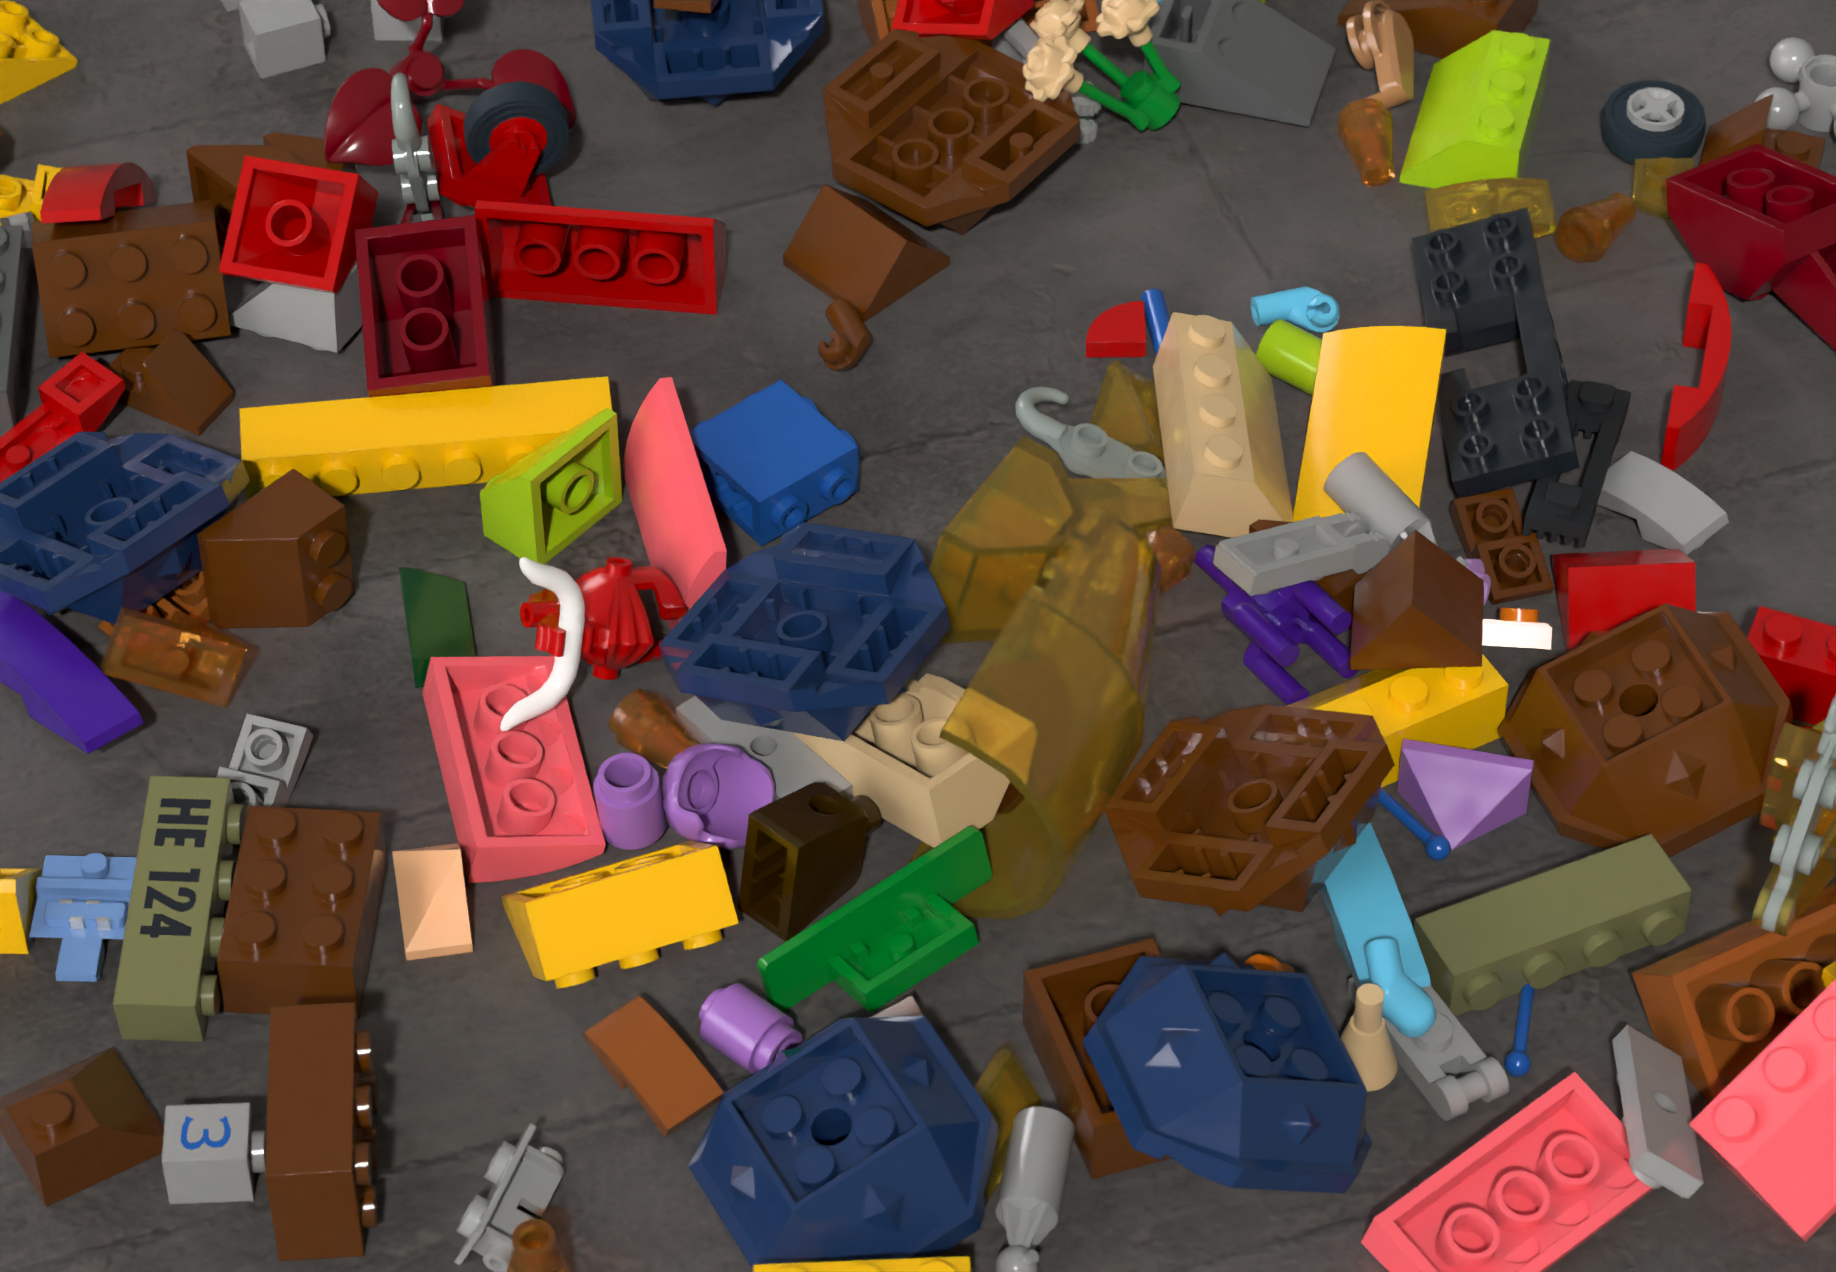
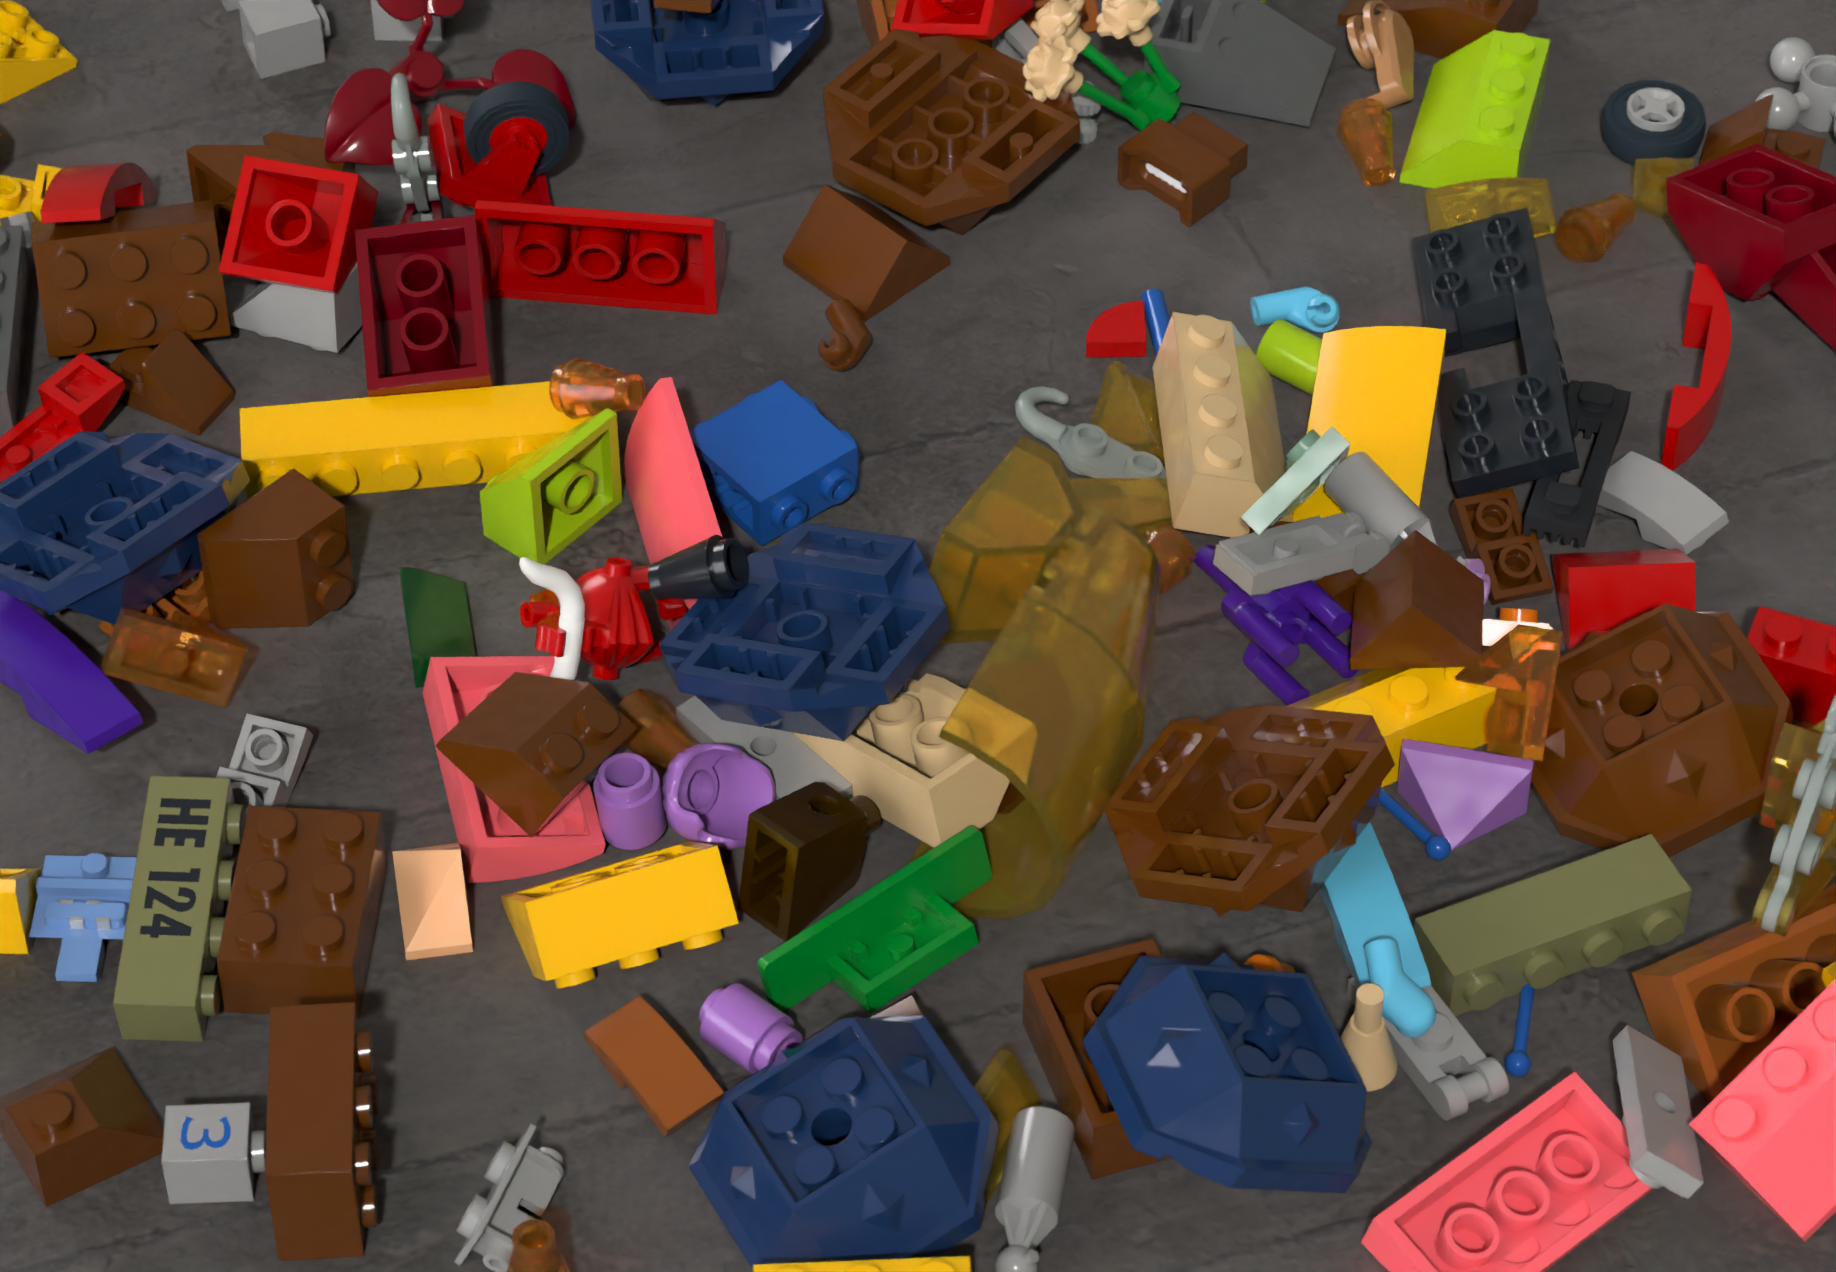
none -> reddish brown slope [435,672,637,837]
none -> clear orange cone [549,358,646,420]
none -> black cone [648,535,749,600]
none -> reddish brown piece [1117,112,1248,227]
none -> wing [1241,426,1350,535]
none -> clear orange slope [1455,624,1563,761]

